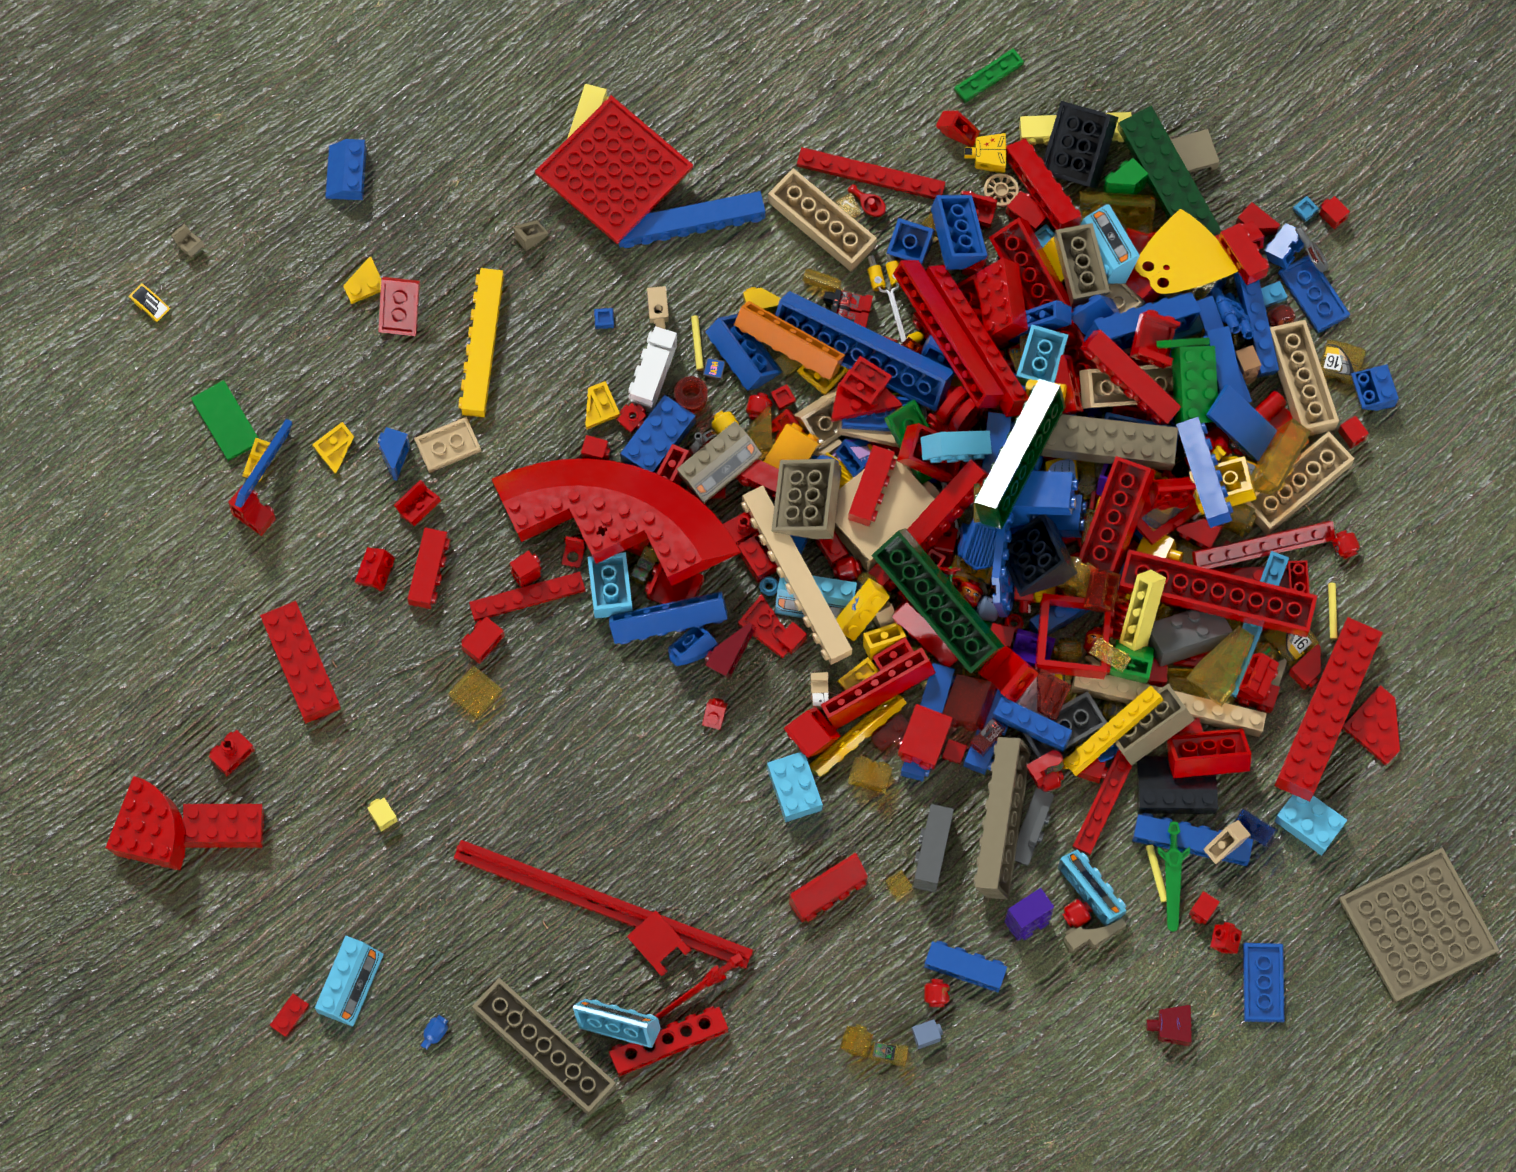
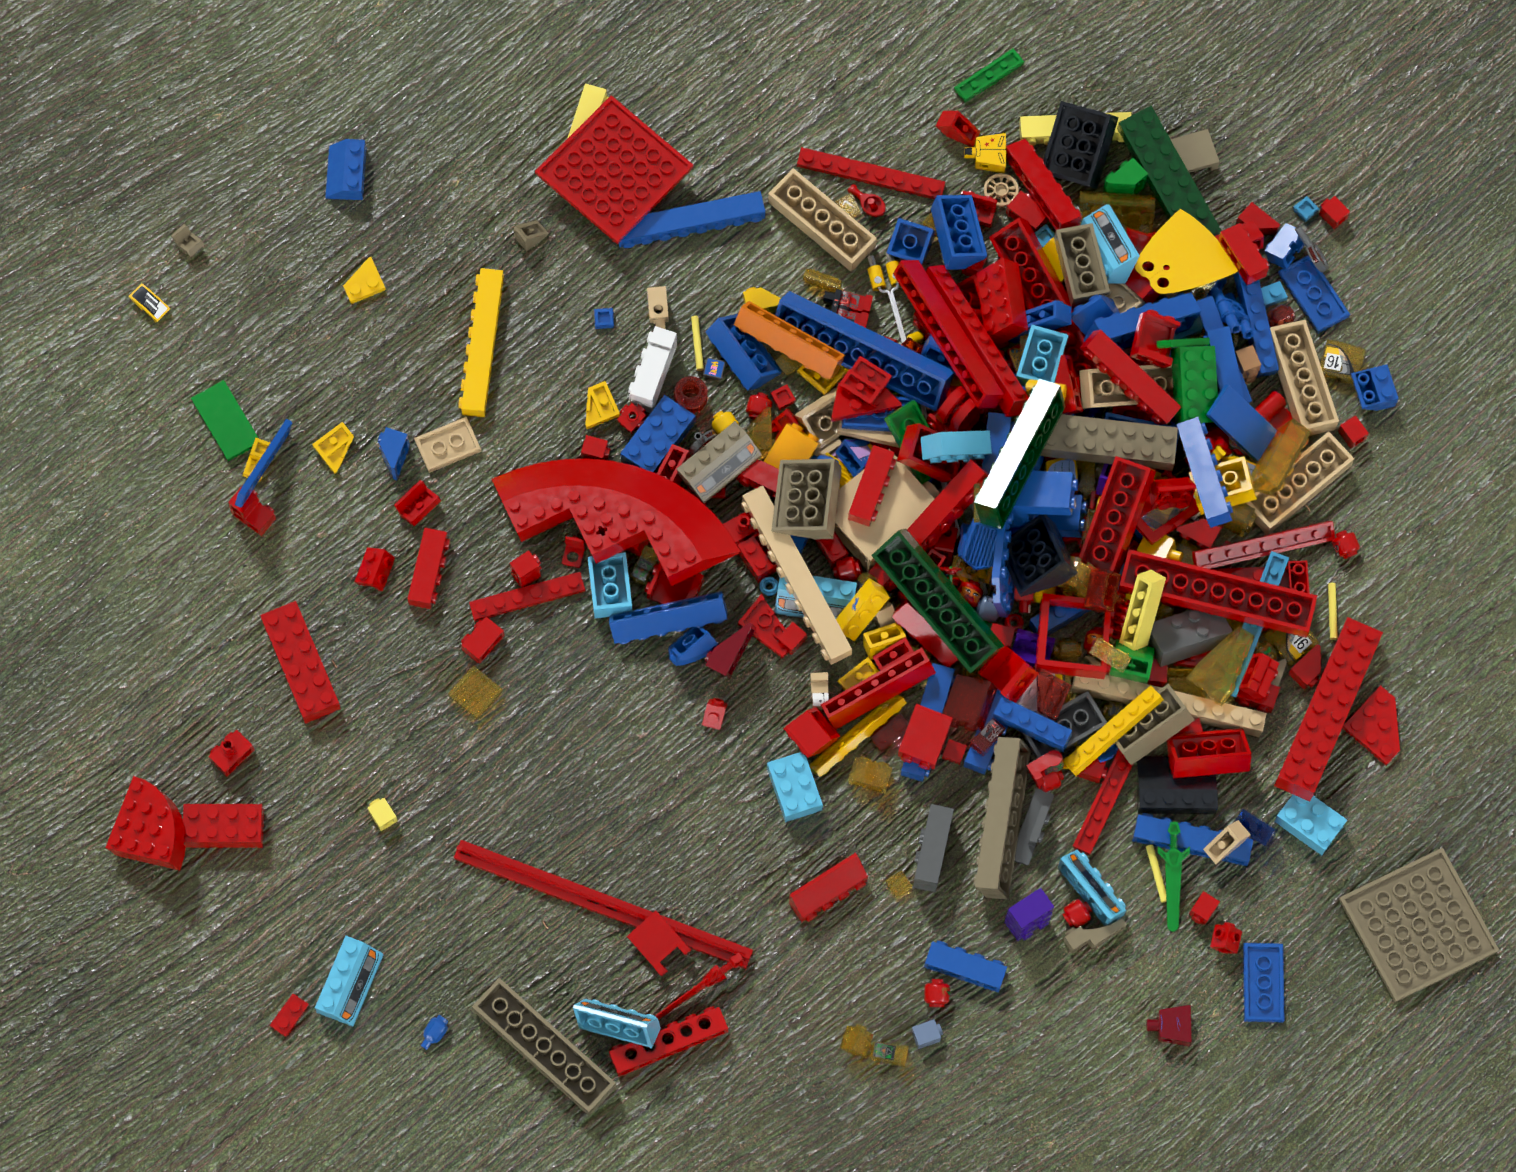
plate [378,277,420,336] -> none

